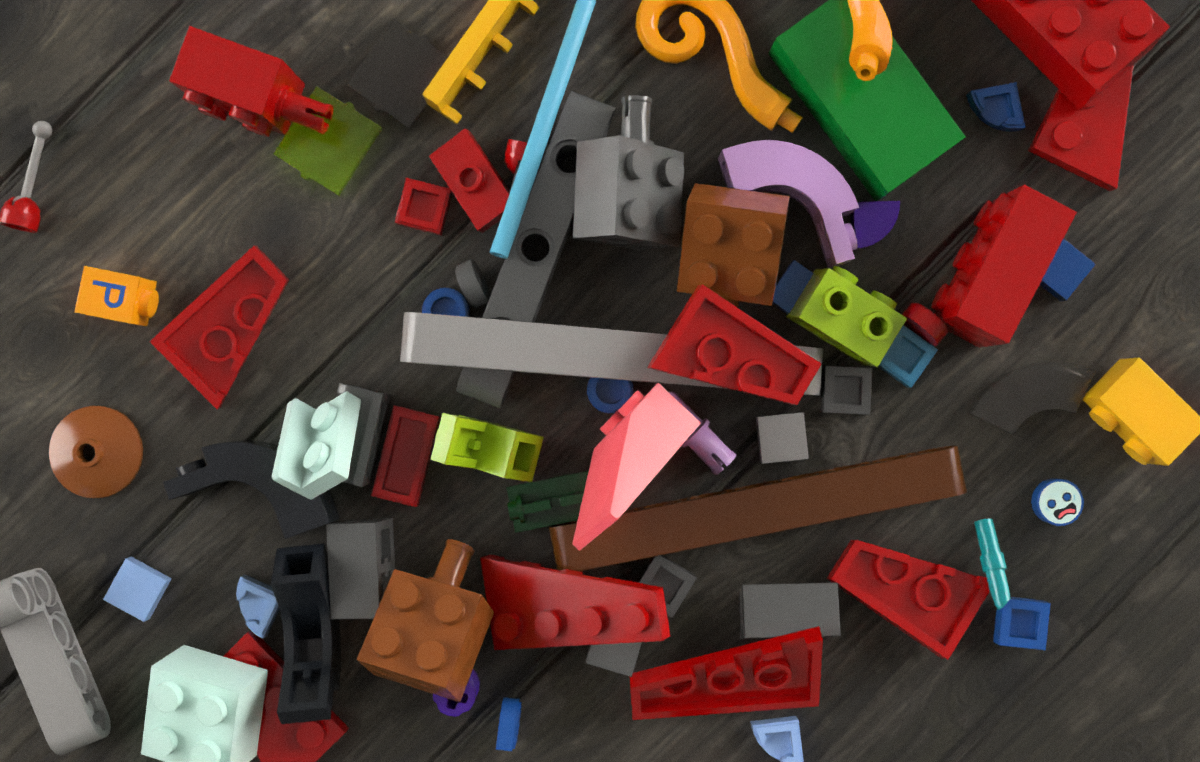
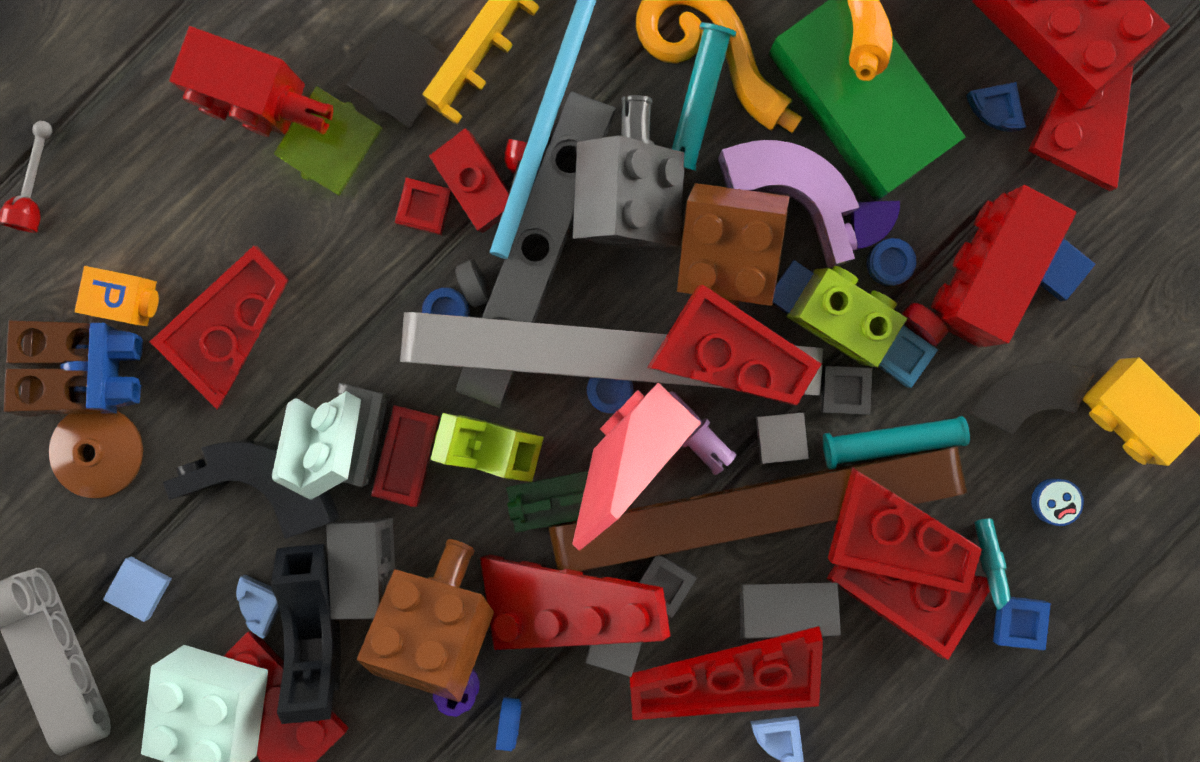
none -> reddish brown hips [3,320,143,417]
none -> teal pin [672,22,736,171]
none -> teal pin [823,416,970,470]
none -> red wing [828,467,982,594]
none -> blue tile [866,238,916,286]

